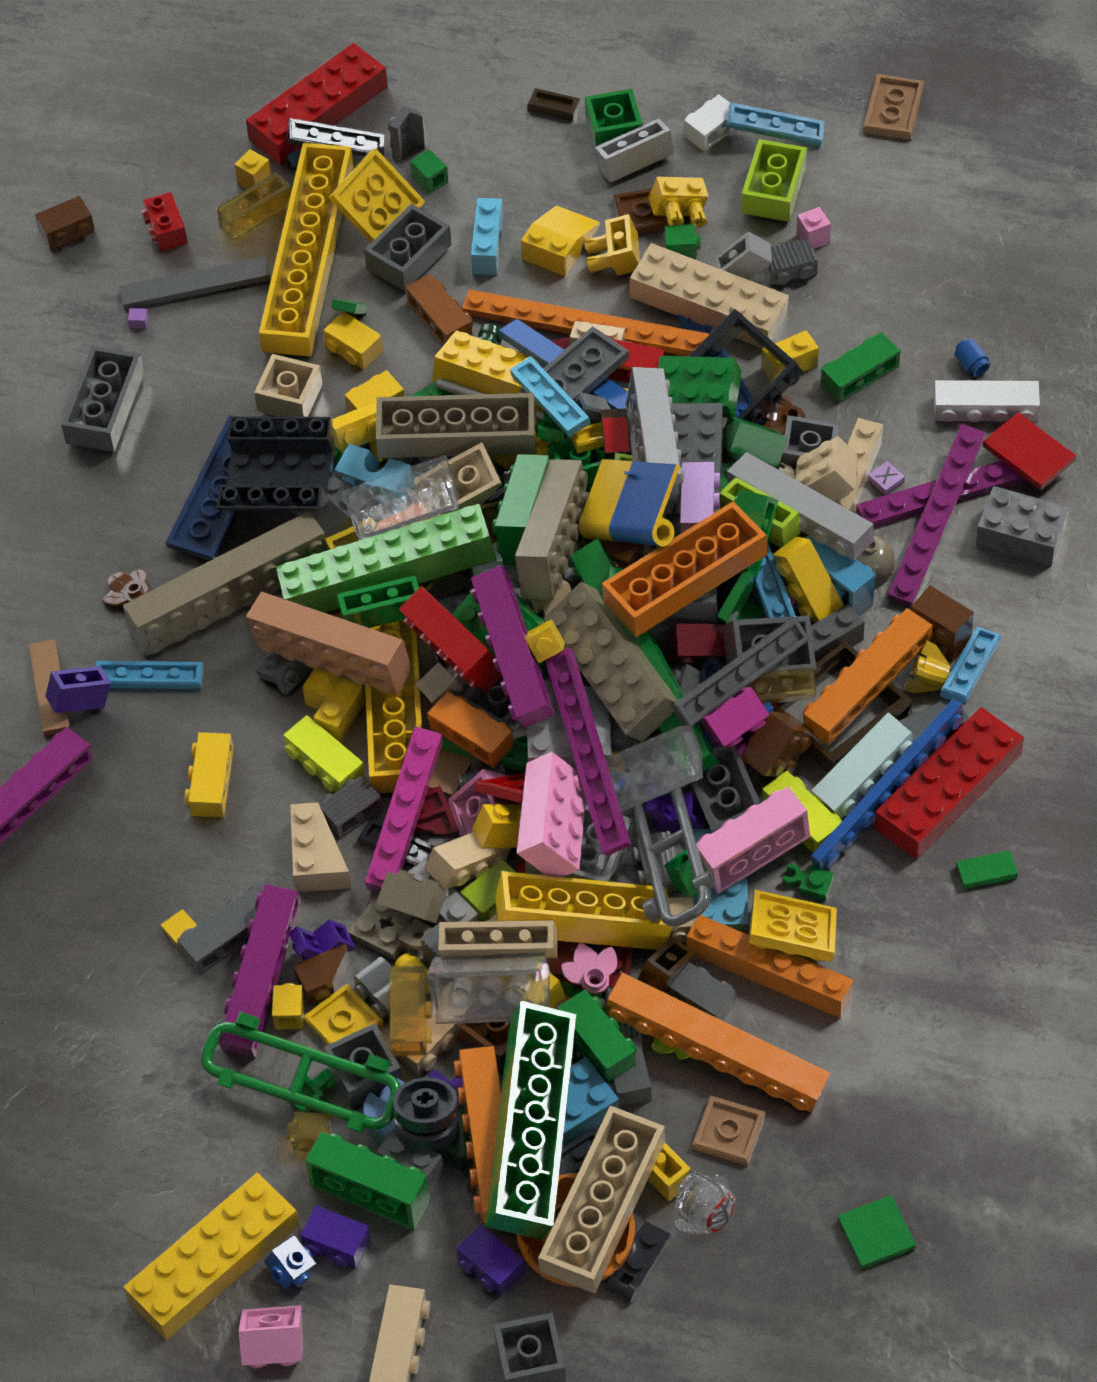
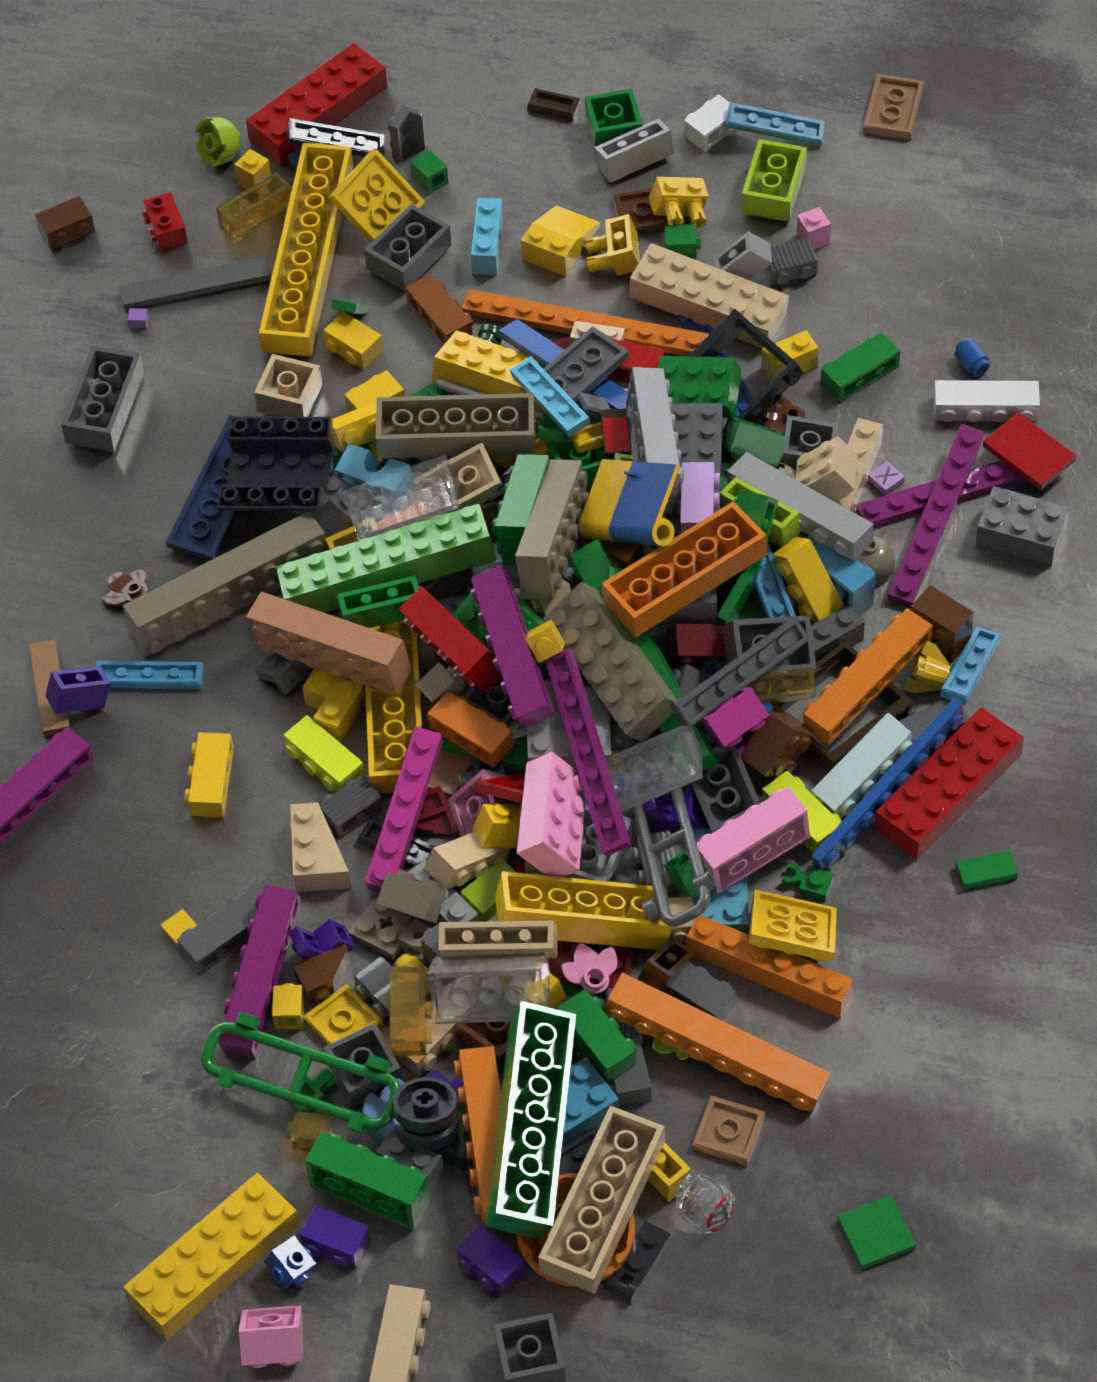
none -> lime cylinder [195,117,241,167]

